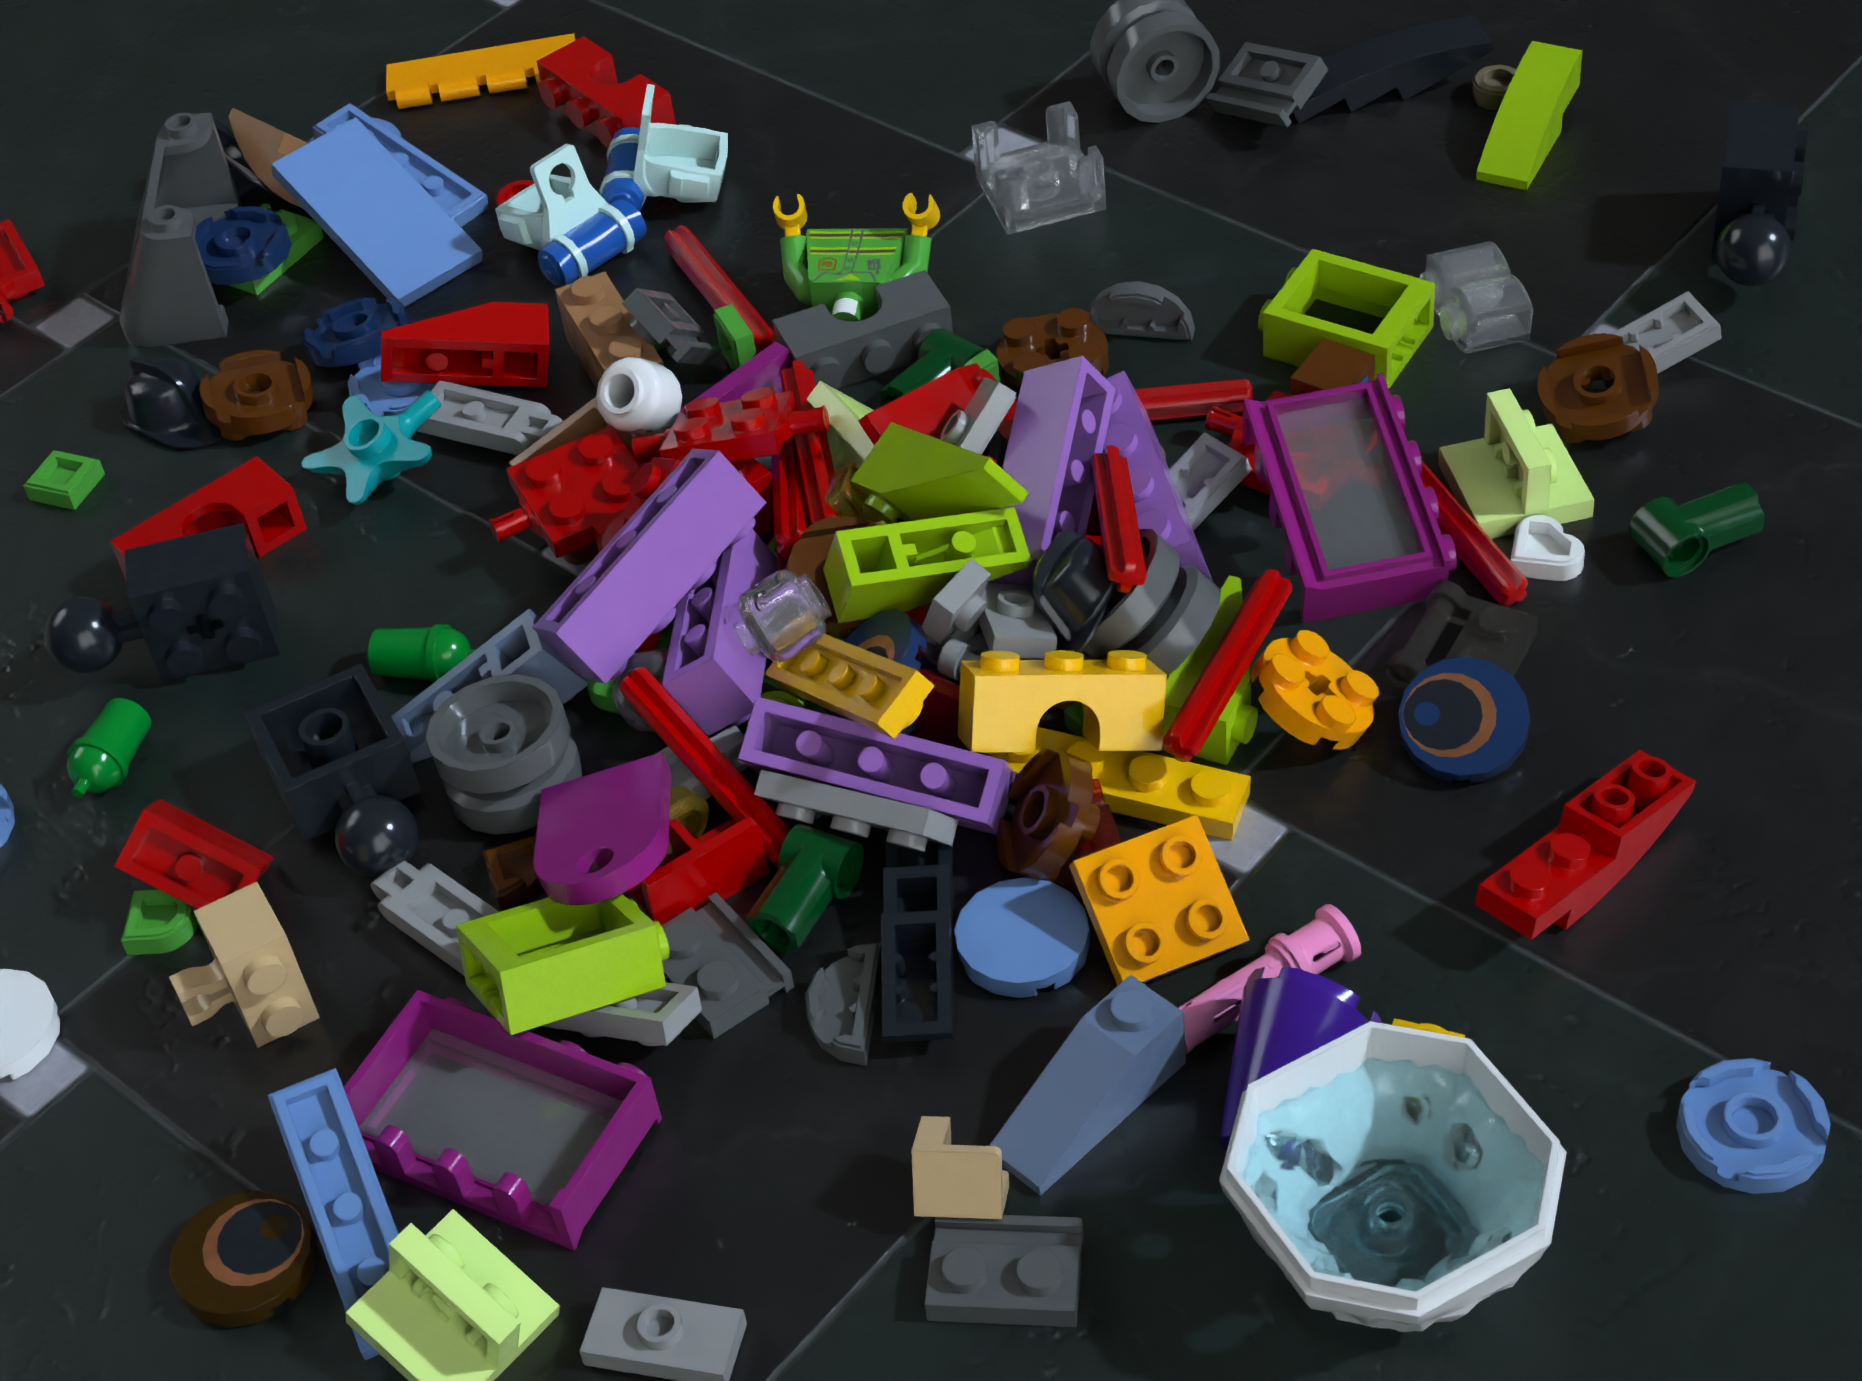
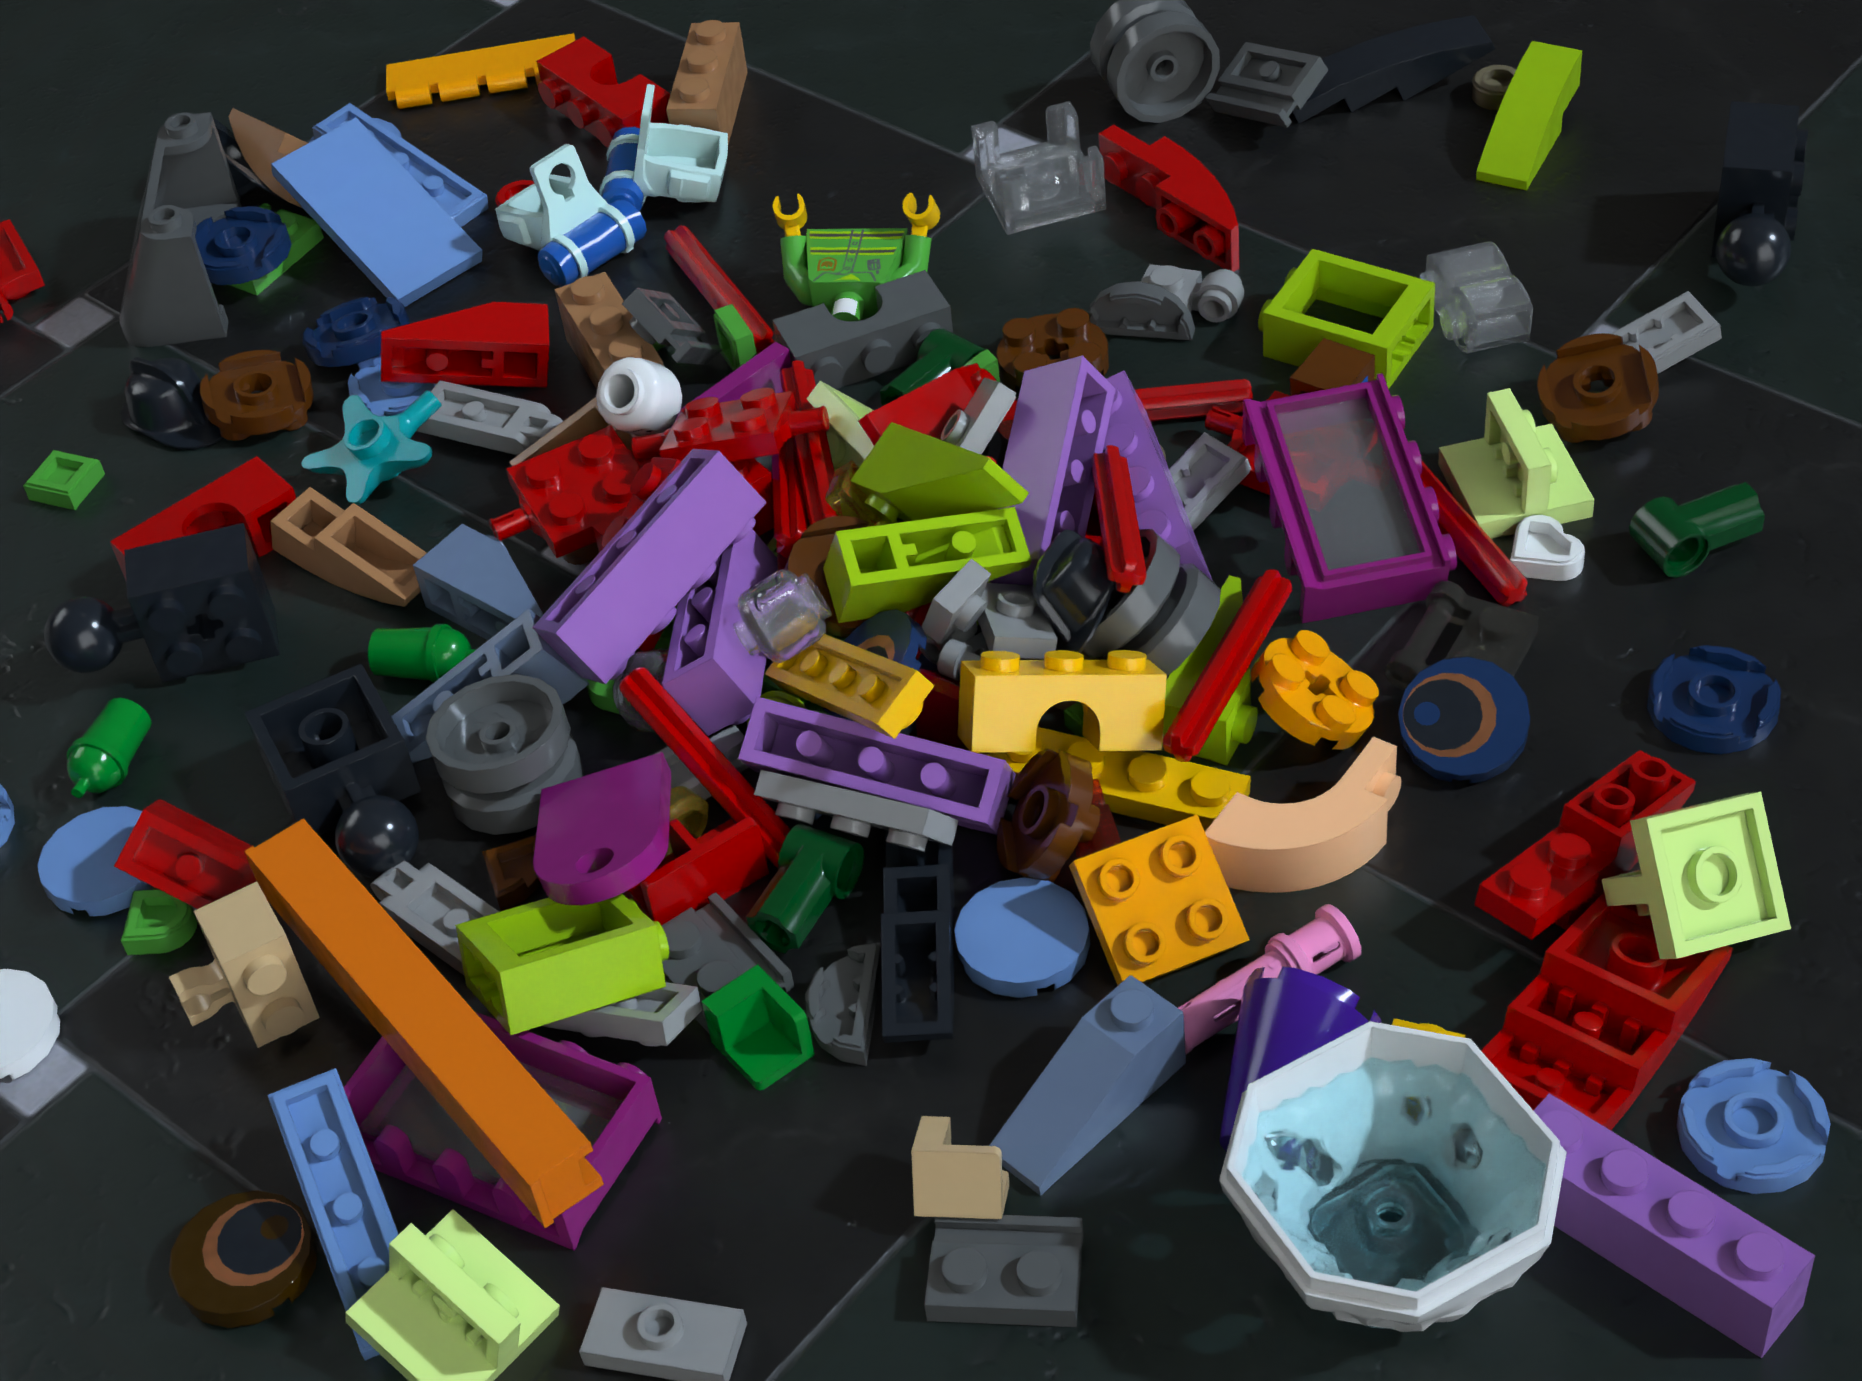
none -> medium blue tile [37,806,155,916]
none -> orange tile [244,818,604,1228]
none -> medium nougat slope [270,487,427,607]
none -> sand blue slope [413,524,544,640]
none -> medium nougat brick [666,20,748,145]
none -> green panel [701,964,815,1091]
none -> red slope [1098,125,1239,272]
none -> light grey plate [1141,264,1244,322]
none -> light nougat arch [1205,737,1401,893]
none -> red slope [1481,893,1733,1130]
none -> medium lavender brick [1534,1093,1815,1358]
none -> yellowish green bracket [1602,792,1791,959]
none -> dark blue tile [1647,645,1781,754]

